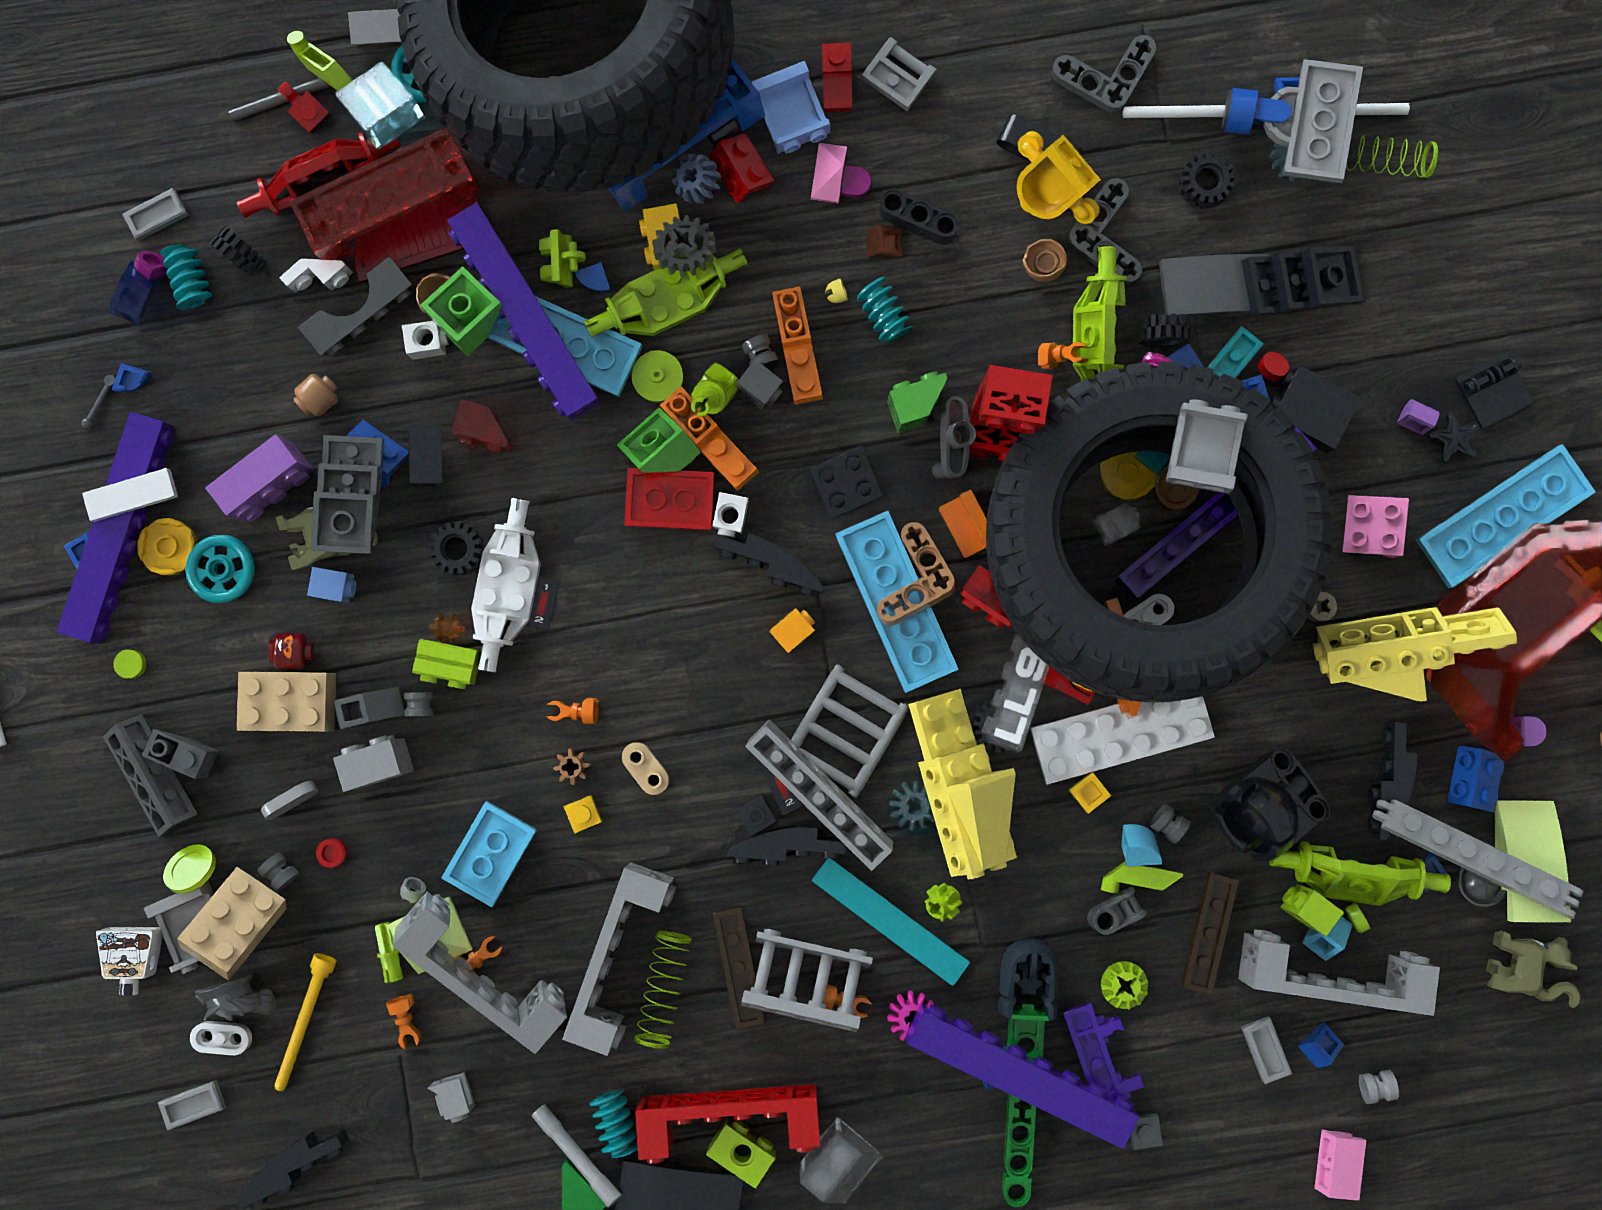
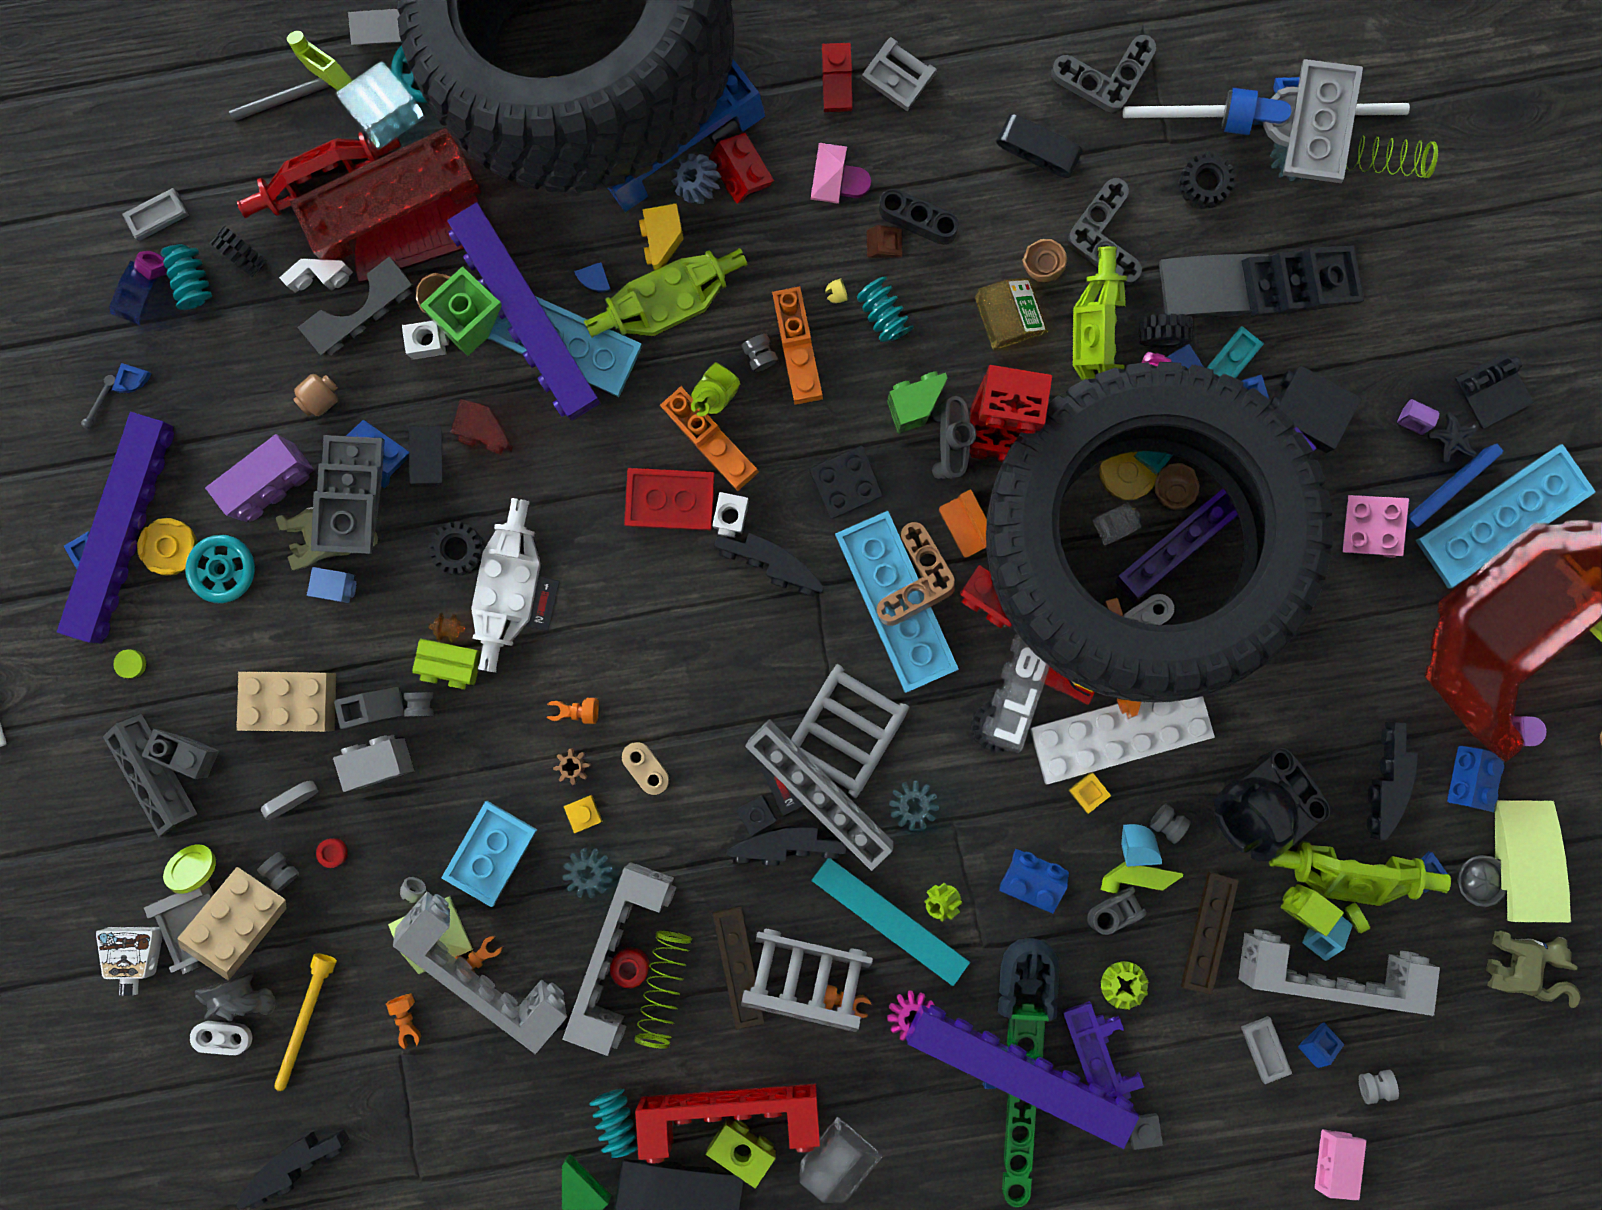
white tile [82,468,178,522] -> none
light grey tile [158,1080,226,1131] -> none
dark red head [268,633,314,670] -> none
red plate [277,81,330,133] -> none
lime axle [375,922,404,983] -> none
light grey window [428,1072,475,1123] -> none
light grey piece [532,1104,622,1208] -> none
lime hips [539,229,586,288] -> none
bright green slope [617,407,701,473] -> none
lime piece [632,350,683,403] -> none
dark grey gear [652,215,717,277] -> none
dark grey slope [736,359,783,410] -> none
light blue panel [752,61,830,154] -> none
light orange brick [769,608,815,654] -> none
light yellow wedge [908,689,1017,880] -> none
yellow piece [1017,131,1101,224] -> none
orange piece [1038,342,1089,369] -> none
light grey panel [1166,400,1248,494] -> none
red tile [1258,352,1289,381] -> none
dark tan wheel [1307,592,1337,622] -> none
light yellow wedge [1313,607,1517,702] -> none
light grey hinge [1372,800,1584,919] -> none
none -> clear light blue gear [563,848,613,898]
none -> red head [610,947,650,988]
none -> clear yellow slope [975,278,1048,350]
none -> blue bracket [999,849,1069,914]
none -> blue tile [1406,443,1503,530]

